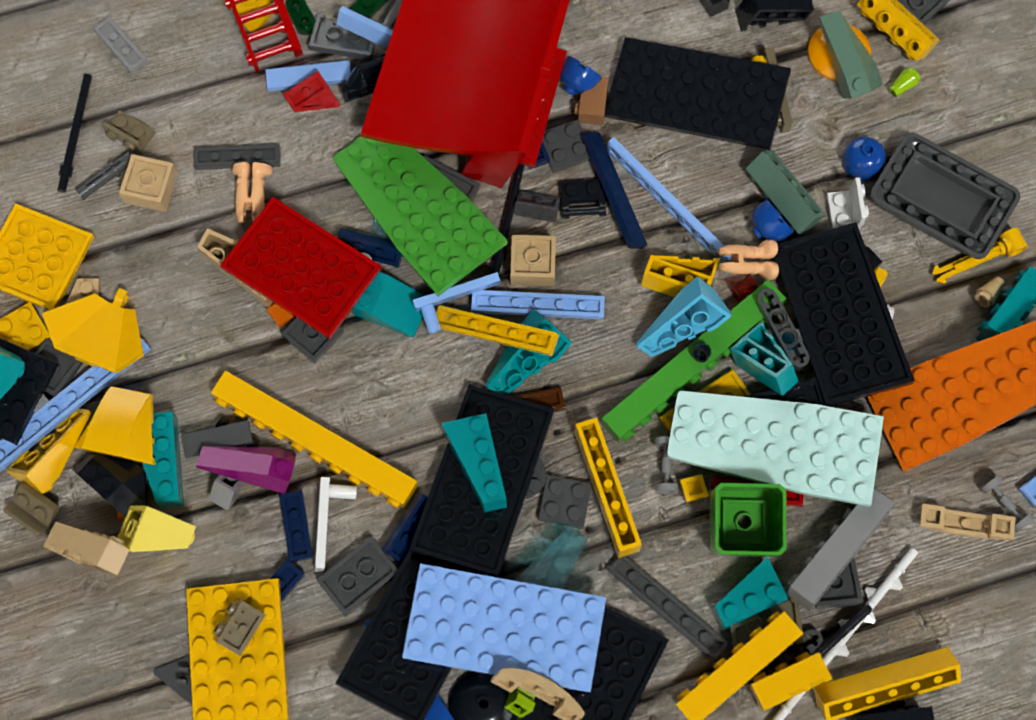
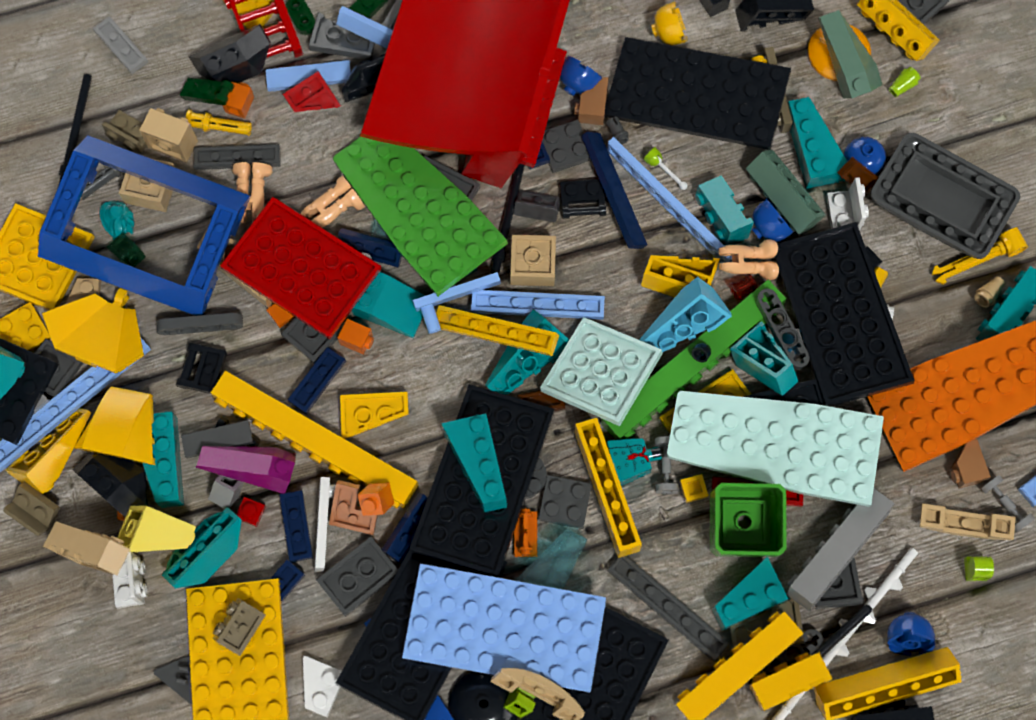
none -> blue slope [38,135,251,316]
none -> teal hat [100,201,134,241]
none -> clear green bracket [107,232,146,267]
none -> white bracket [112,552,148,608]
none -> tan container [139,108,198,163]
none -> dark grey beam [156,313,243,335]
none -> teal wedge [162,507,242,589]
none -> black plate [176,343,227,394]
none -> dark green plate [179,78,234,105]
none -> yellow pin [185,110,252,136]
none -> black wedge [189,24,271,83]
none -> orange brick [223,81,254,119]
none -> red plate [236,497,266,527]
none -> dark blue plate [288,347,346,414]
none -> light nougat piece [300,176,365,228]
none -> white wing [303,655,342,718]
none -> nougat plate [329,480,378,535]
none -> orange brick [337,319,374,355]
none -> yellow wing [340,392,409,439]
none -> orange brick [357,482,394,516]
none -> orange hinge [514,509,537,557]
none -> light aqua plate [540,317,662,426]
none -> dark grey pin [606,117,629,145]
none -> teal torso [606,438,662,486]
none -> hinge [643,147,688,190]
none -> yellow cylinder [651,2,688,45]
none -> teal wedge [695,175,754,246]
none -> teal wedge [788,97,848,189]
none -> reddish brown tile [837,156,879,195]
none -> blue cylinder [887,612,935,656]
none -> medium nougat slope [951,438,991,489]
none -> lime leg [964,557,994,581]

